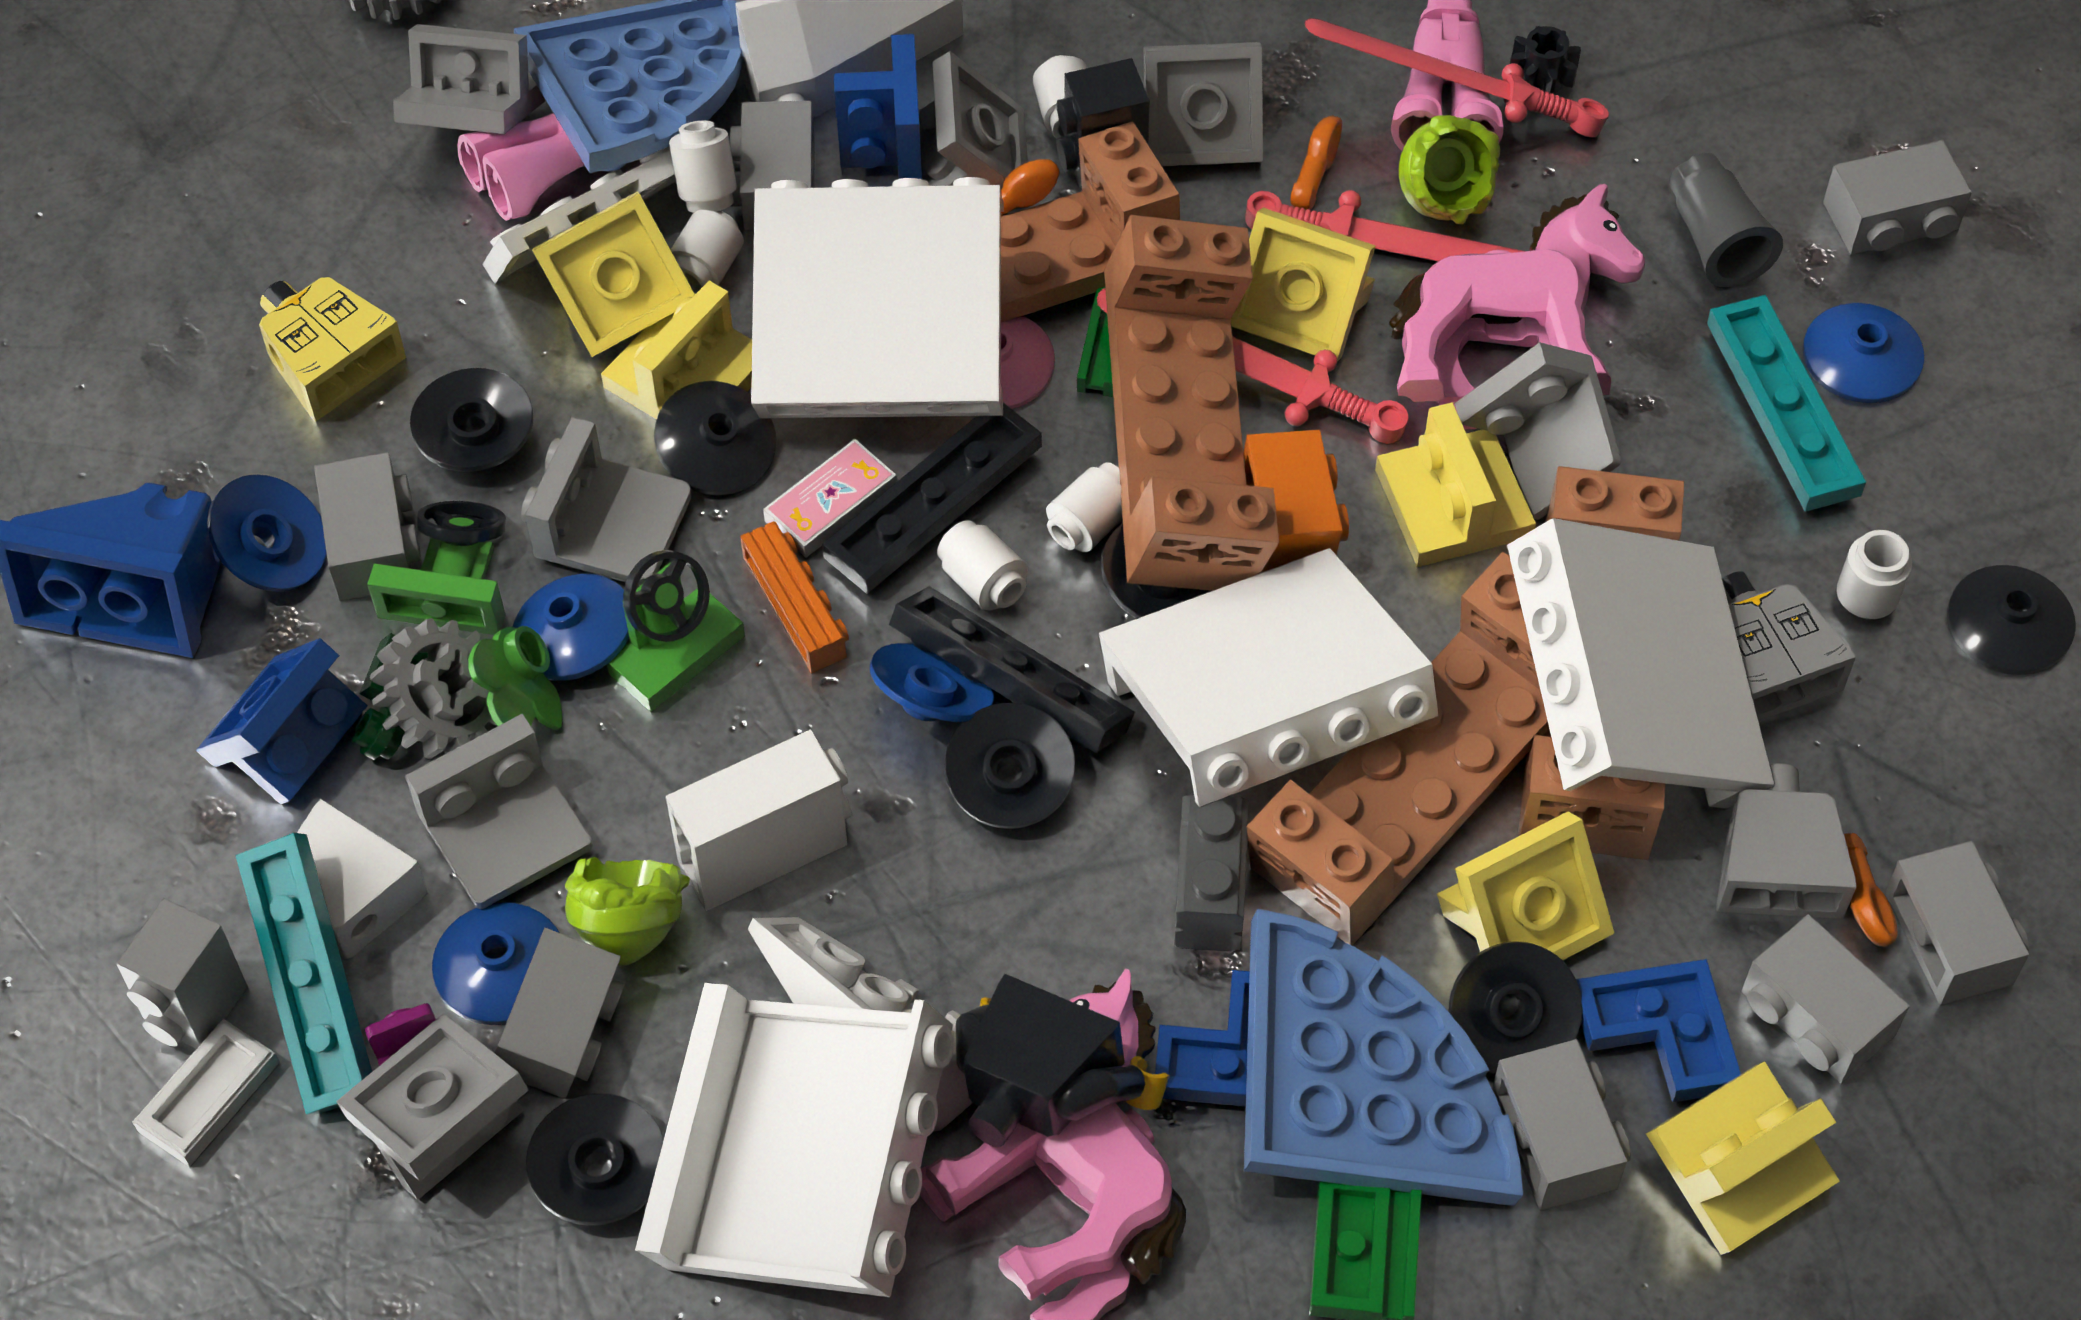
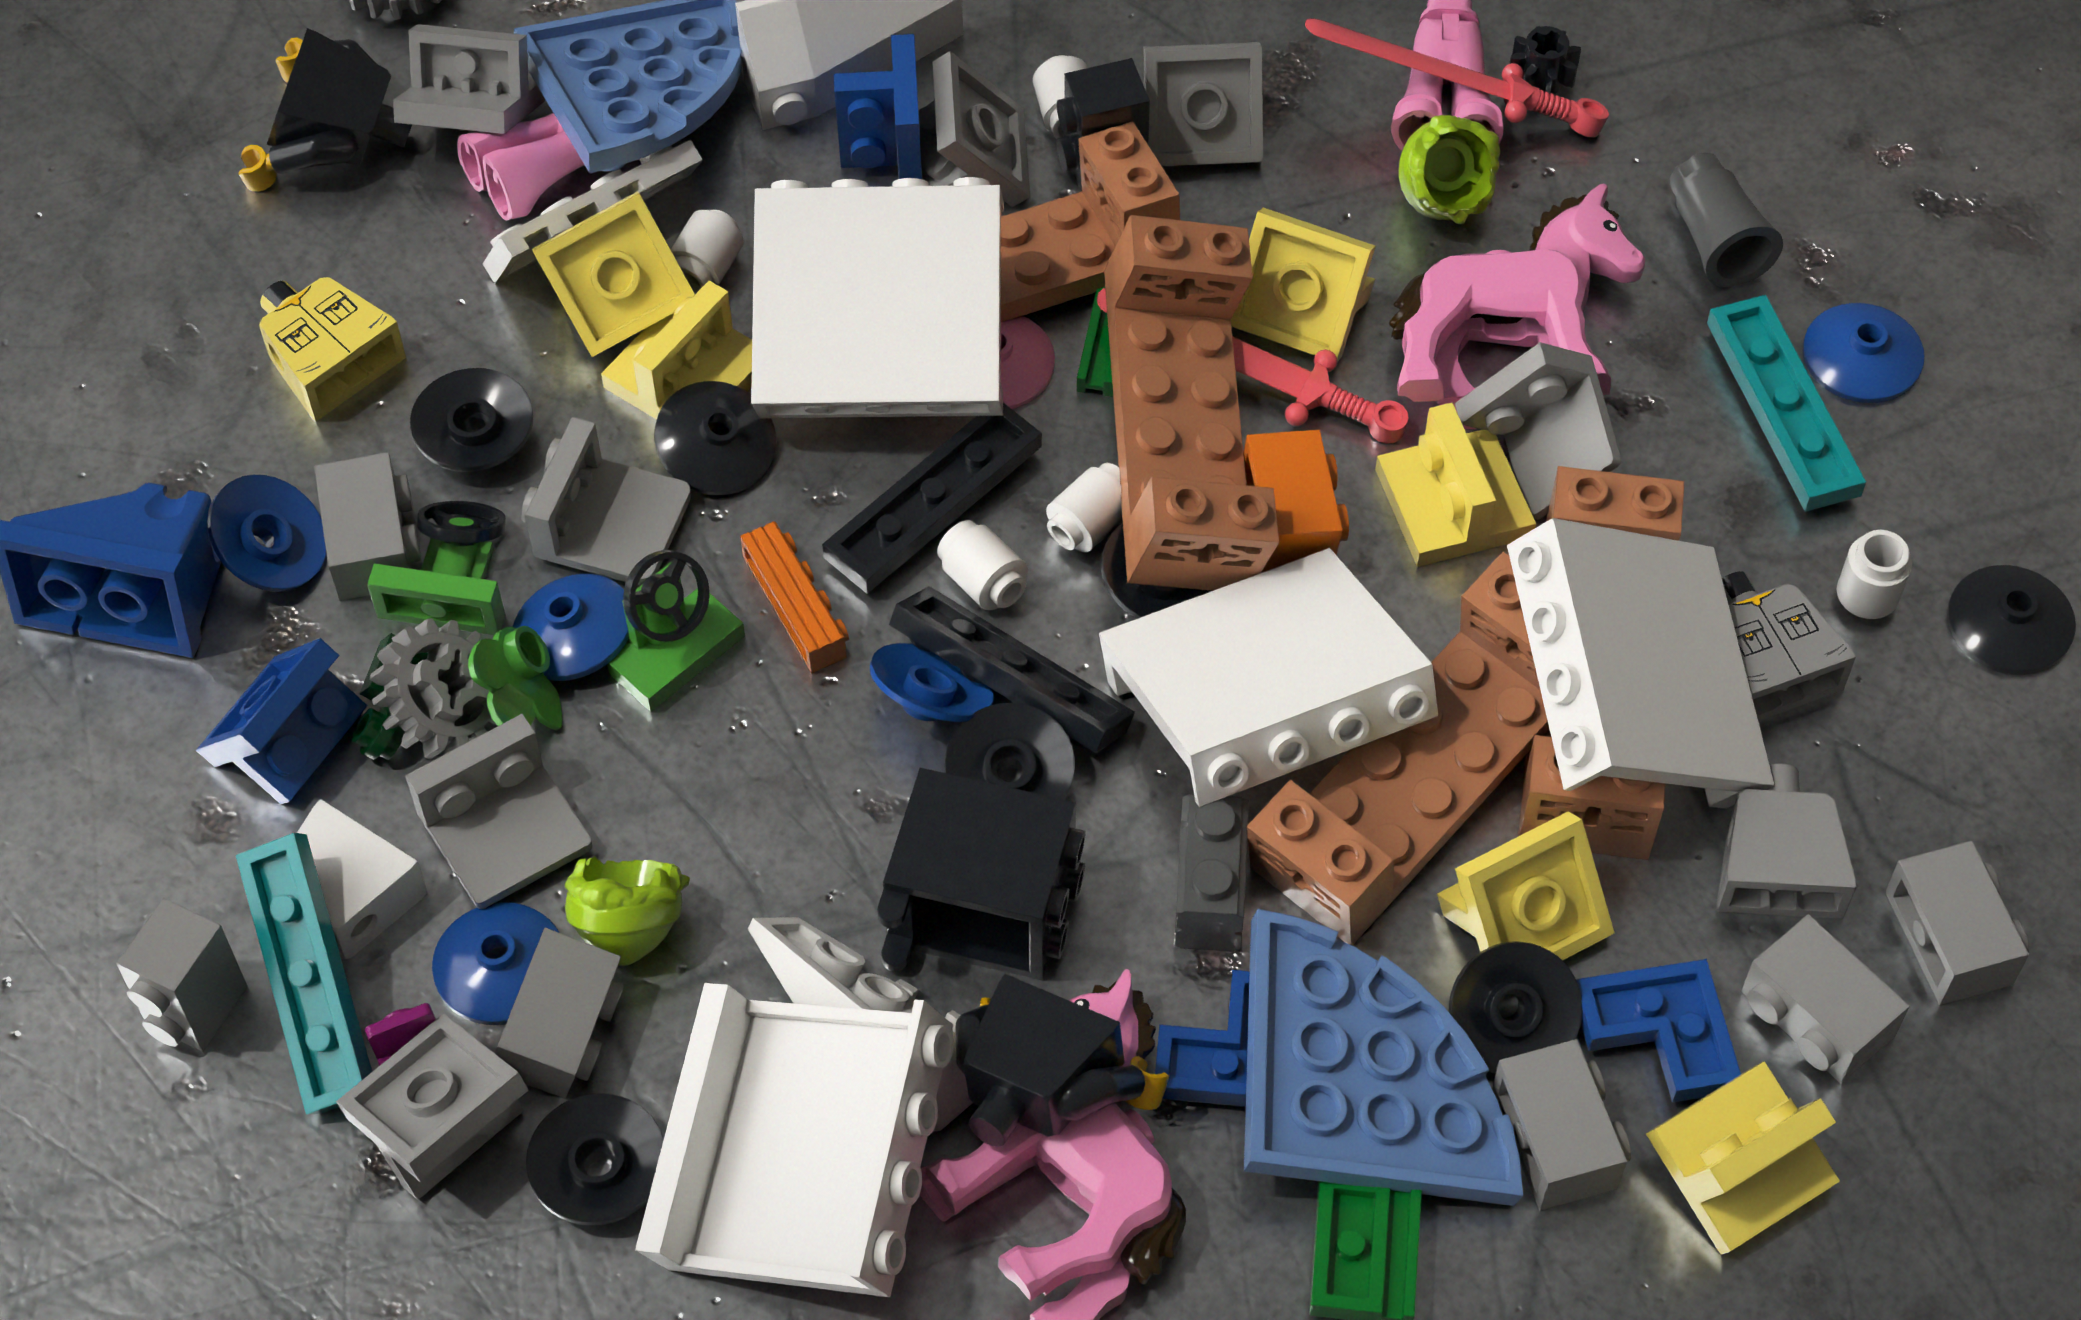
white tile [133,1019,279,1167] -> none
white brick [666,729,852,911] -> none
white brick [669,120,737,213] -> none
light grey brick [730,101,815,230] -> none
tile [763,439,897,558] -> none
orange piece [1001,159,1060,216] -> none
coral sword [1245,190,1525,262] -> none
orange piece [1290,115,1342,211] -> none
light grey brick [1823,140,1972,255] -> none
orange piece [1844,833,1898,947] -> none
none -> black torso [238,28,412,192]
none -> black container [877,768,1086,981]

